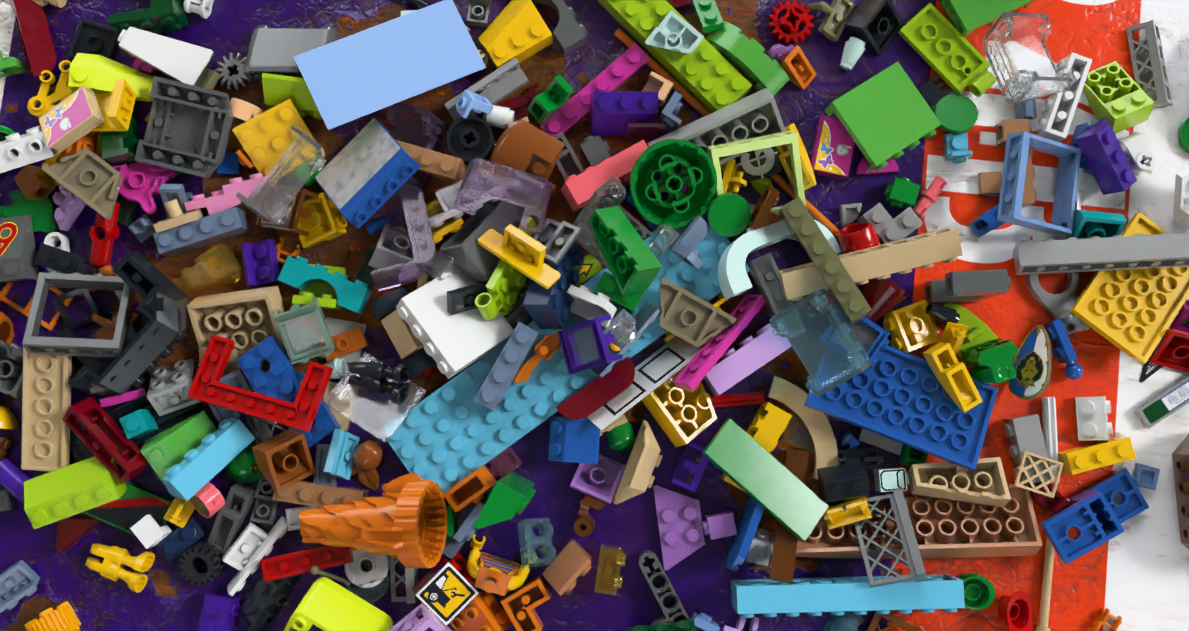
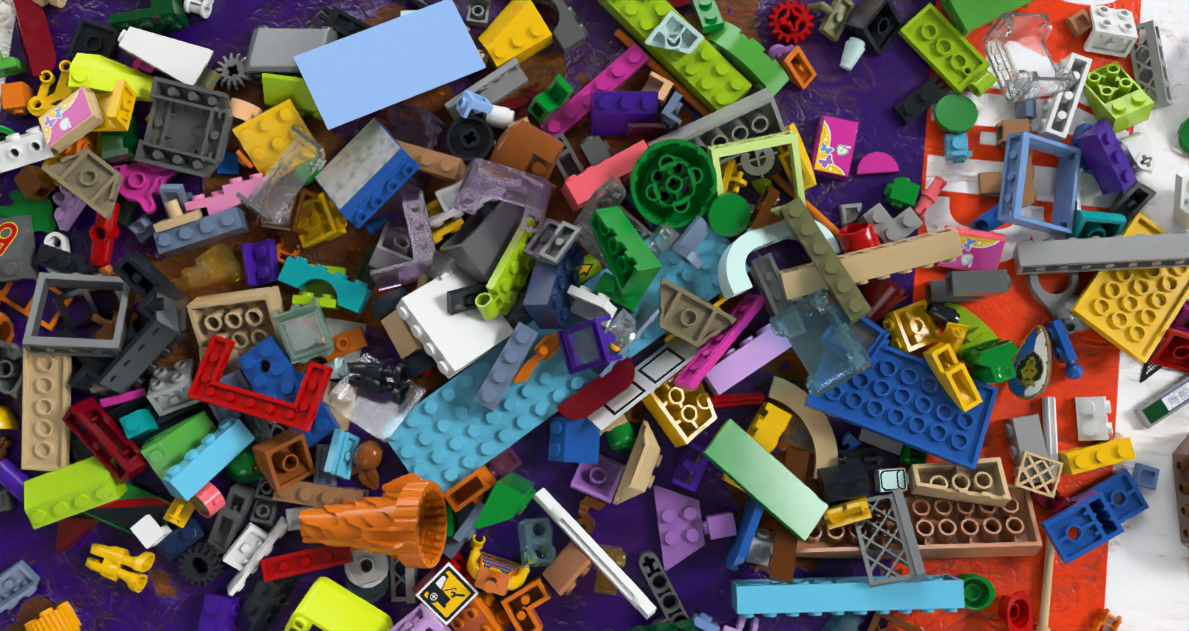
olive hinge [310,566,352,586] -> none
yellow bracket [477,224,561,289] -> none
bright green panel [825,62,941,172] -> none
none -> orange brick [0,81,34,117]
none -> black hinge [318,5,372,37]
none -> white piece [533,488,656,619]
none -> piece [938,226,1006,271]
none -> nougat tile [1064,8,1093,38]
none -> white bracket [1084,5,1138,58]
none -> dark grey slope [1108,180,1156,224]

